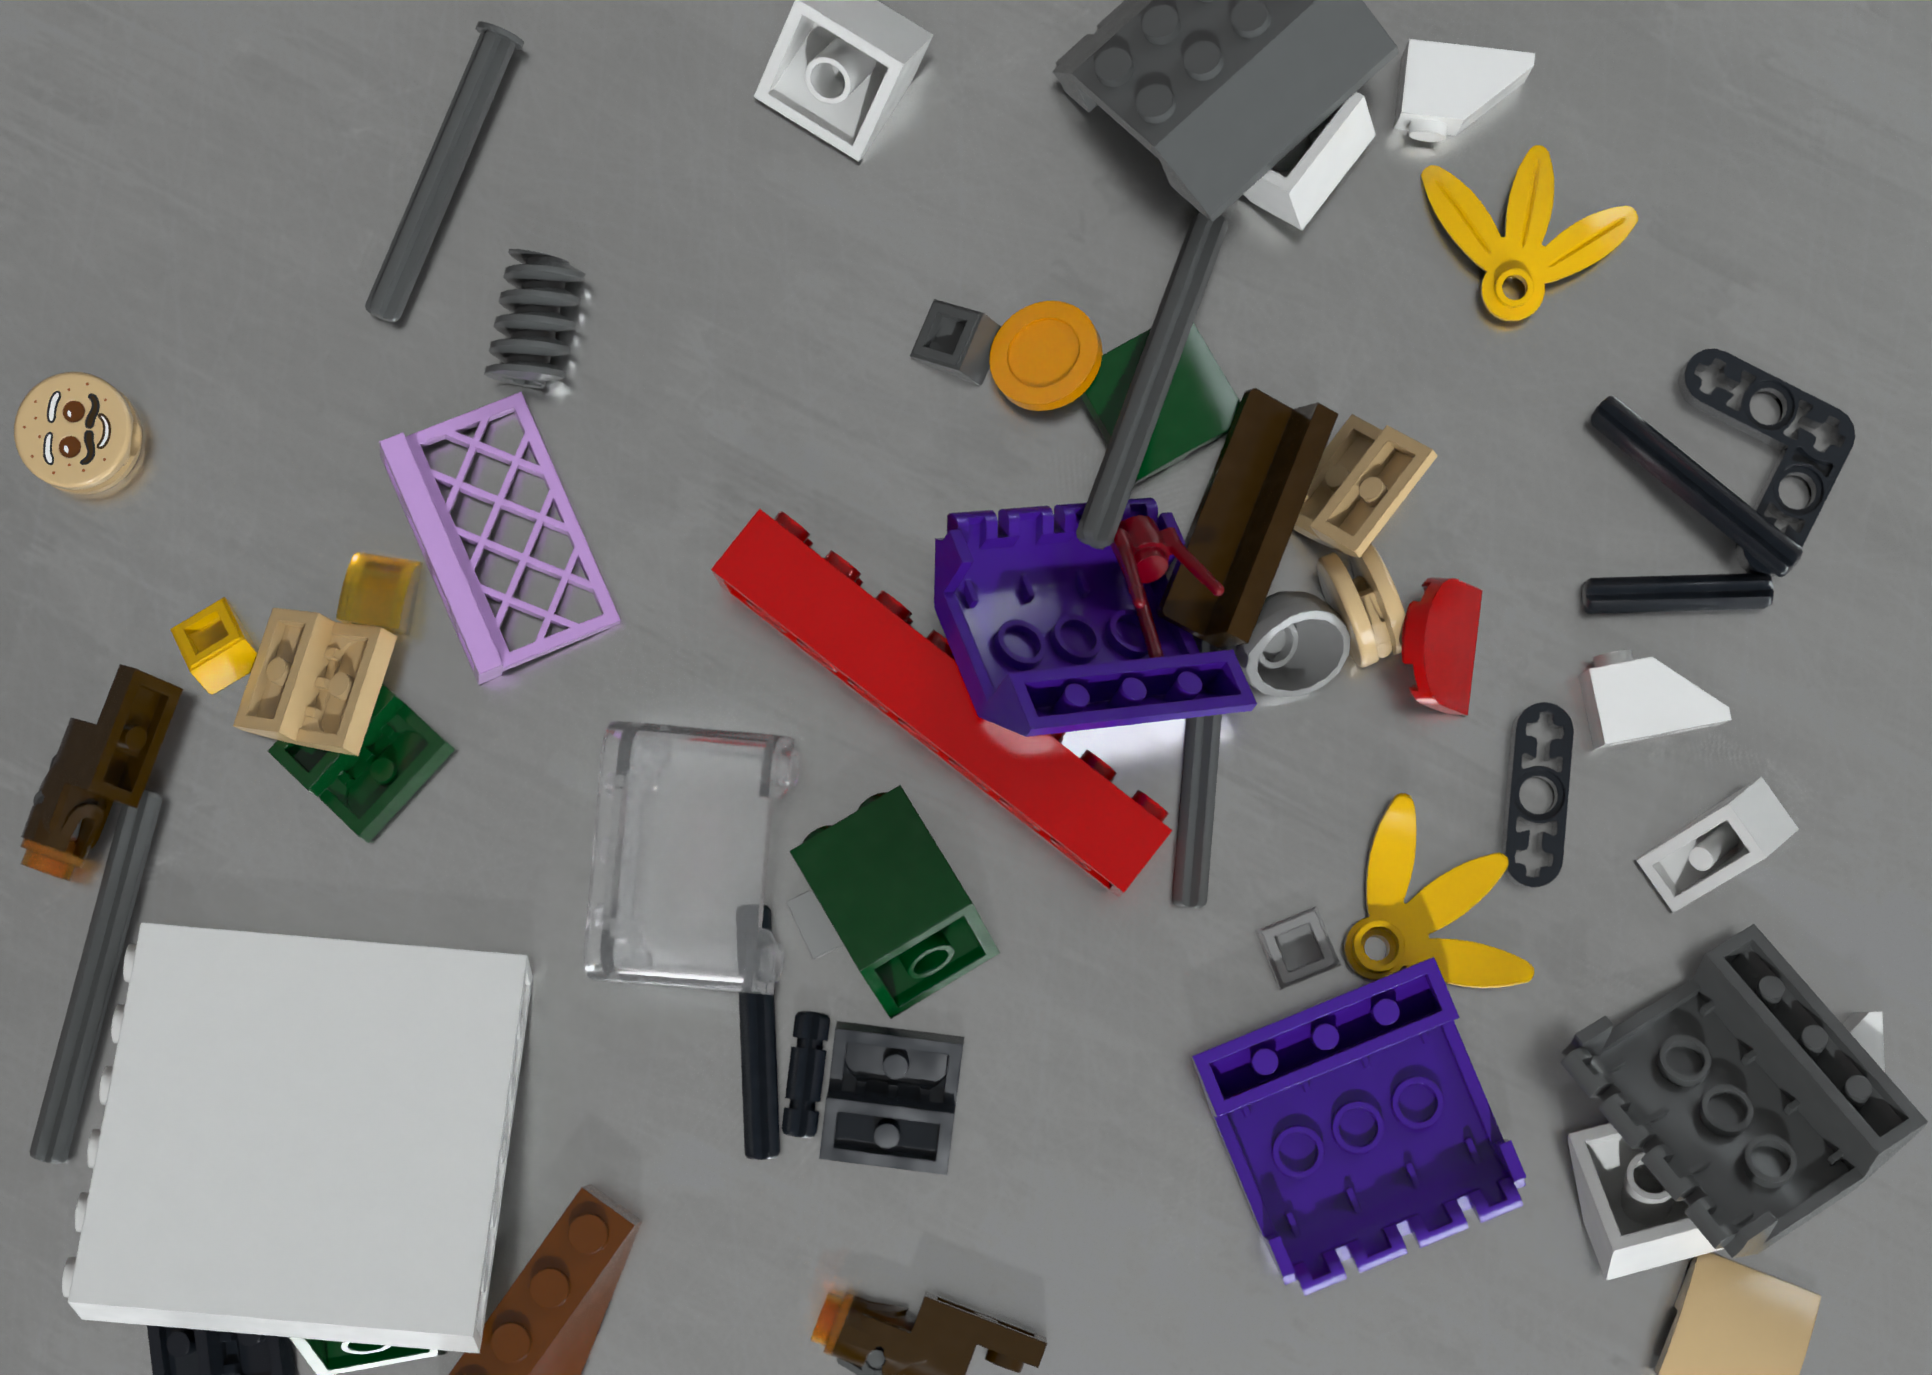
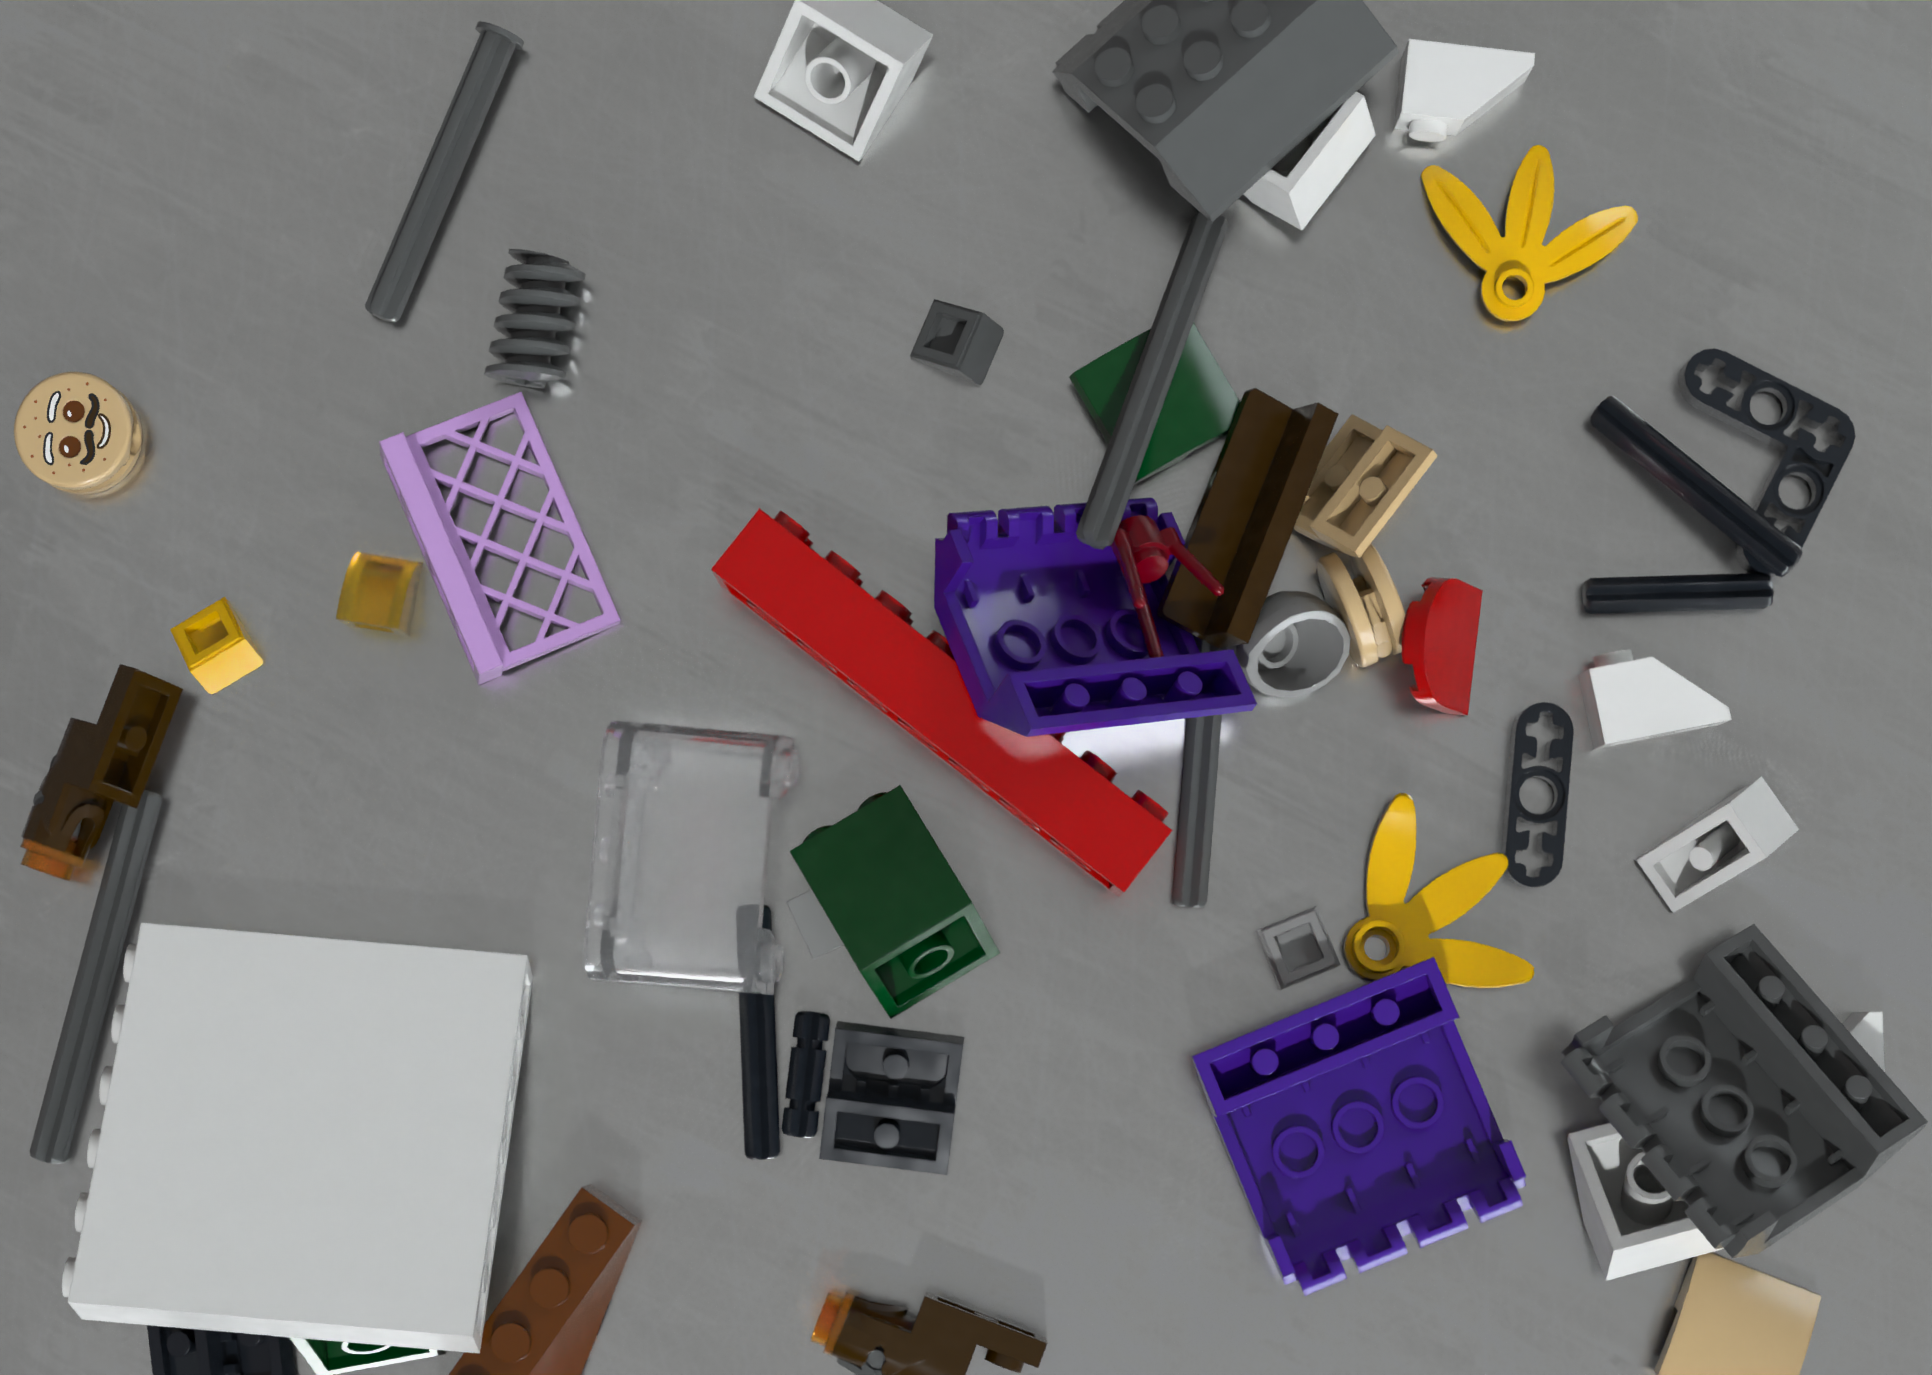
tan slope [233,608,398,756] -> none
dark green slope [268,683,455,843] -> none
light orange piece [989,301,1102,411] -> none

